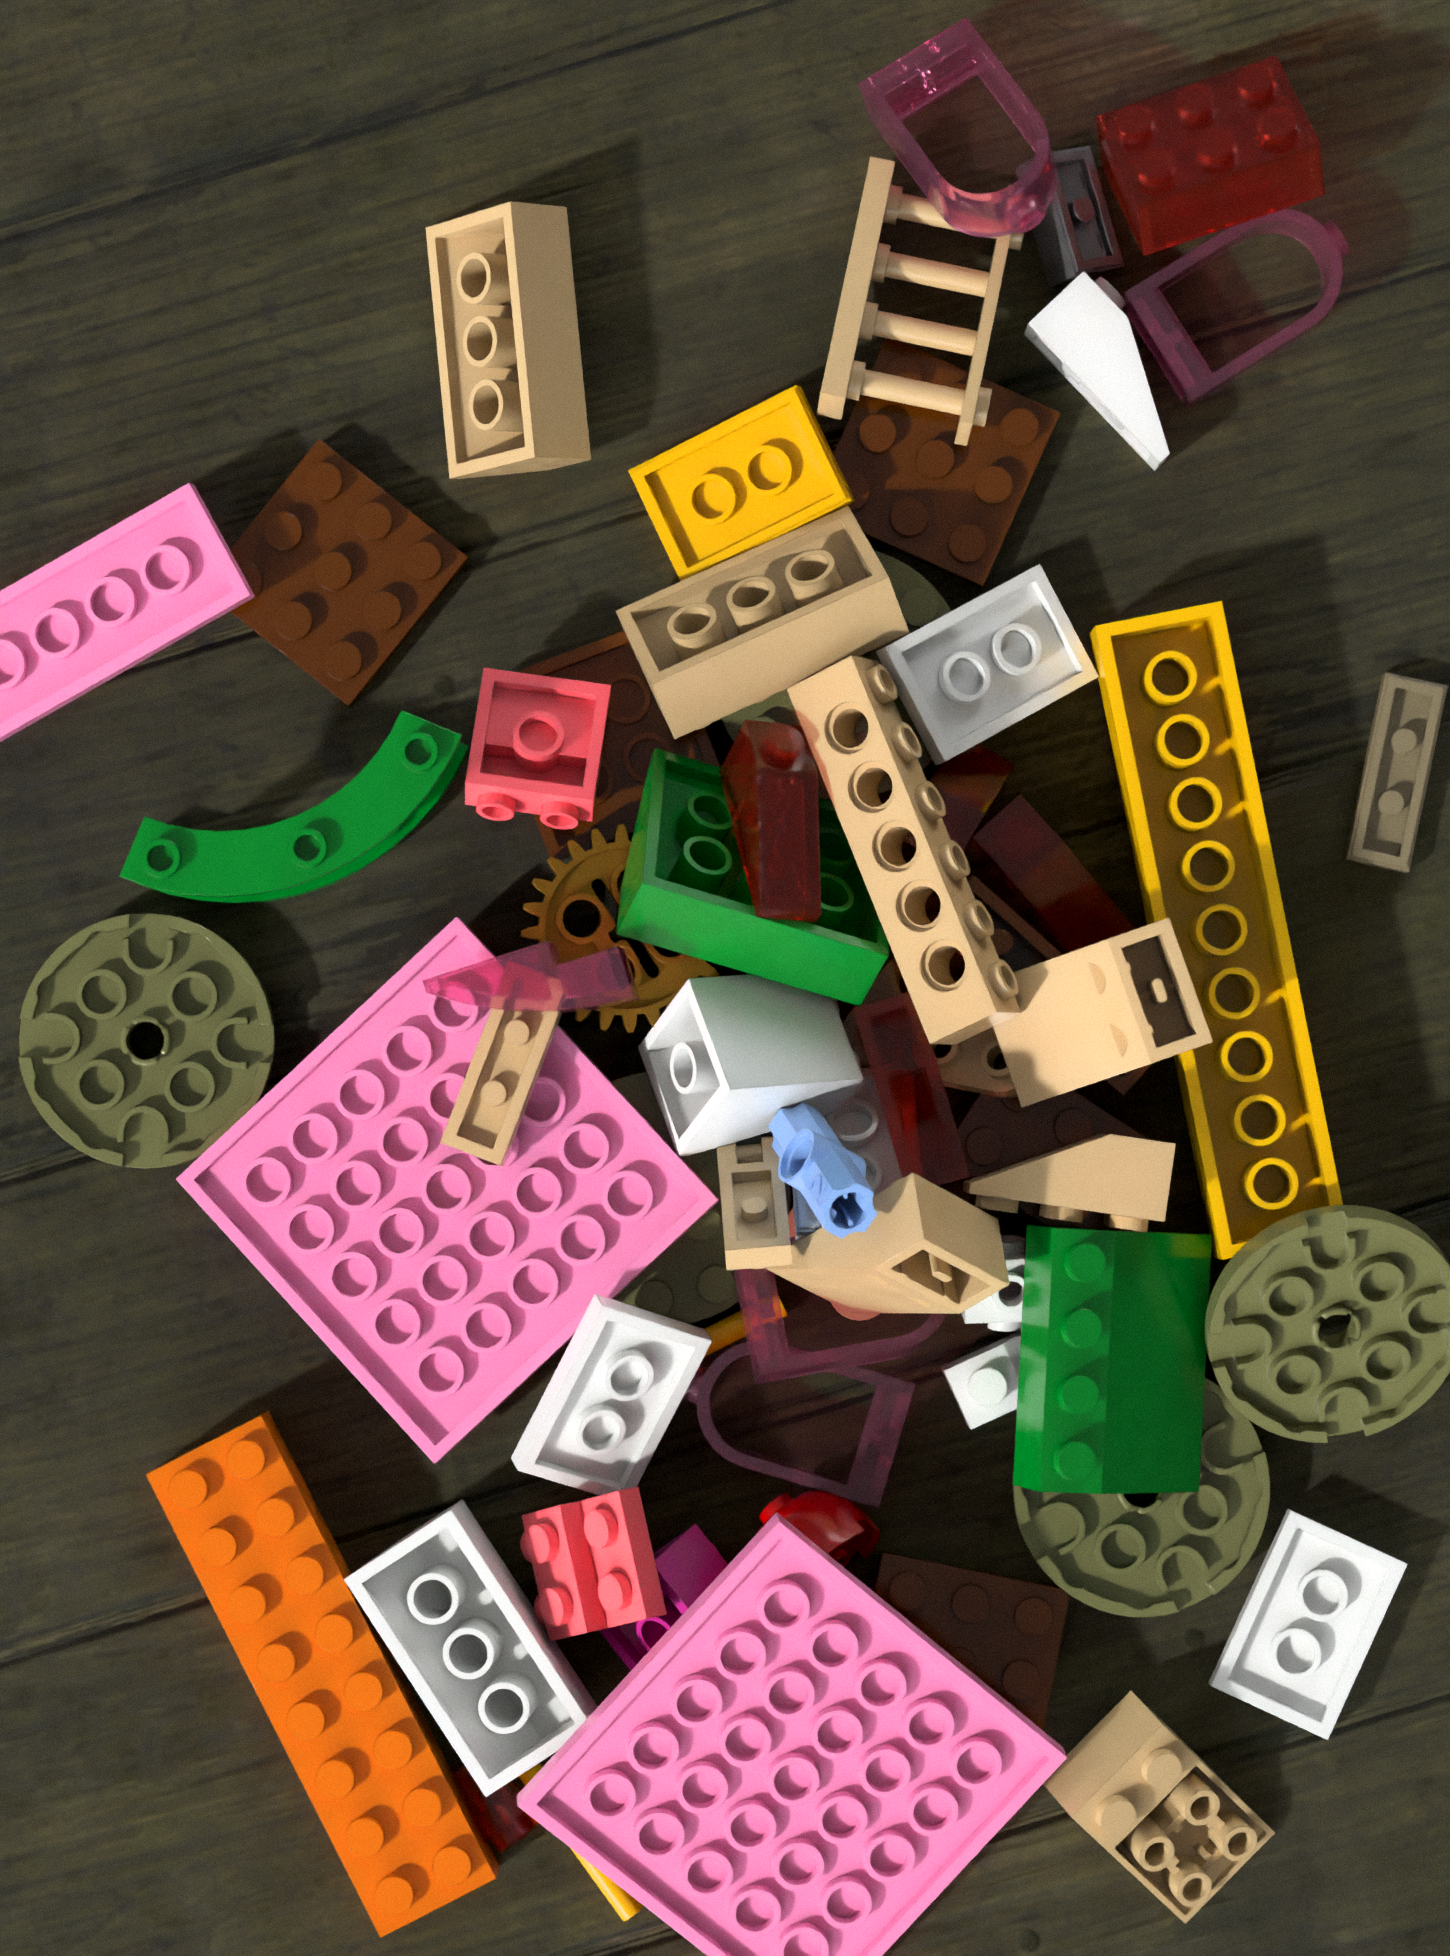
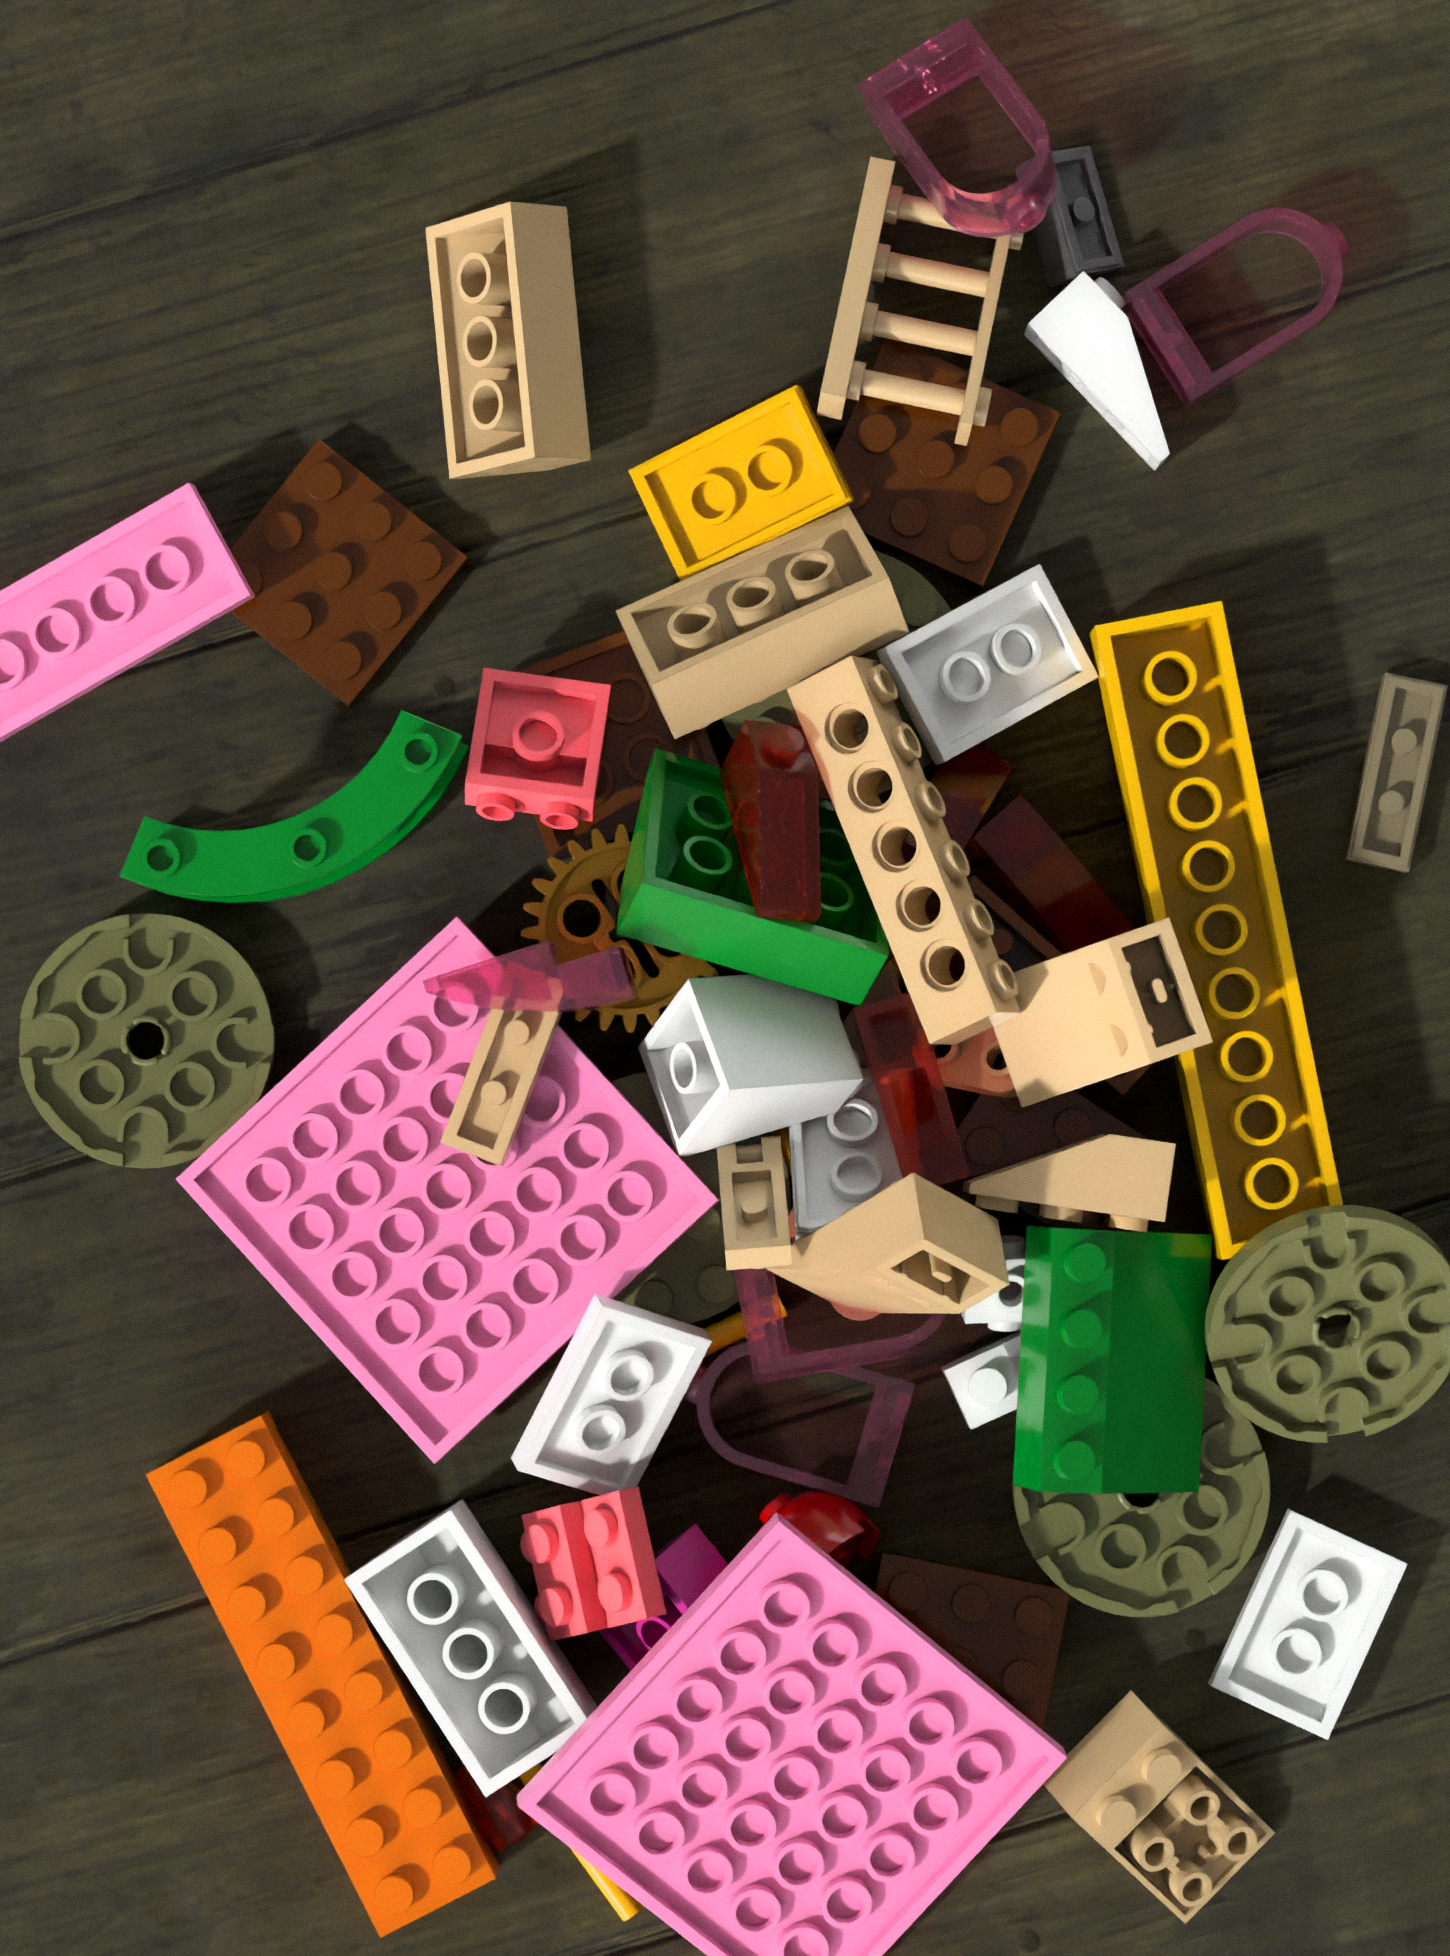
light blue piece [768,1102,878,1238] -> none
clear red brick [1095,55,1325,256] -> none

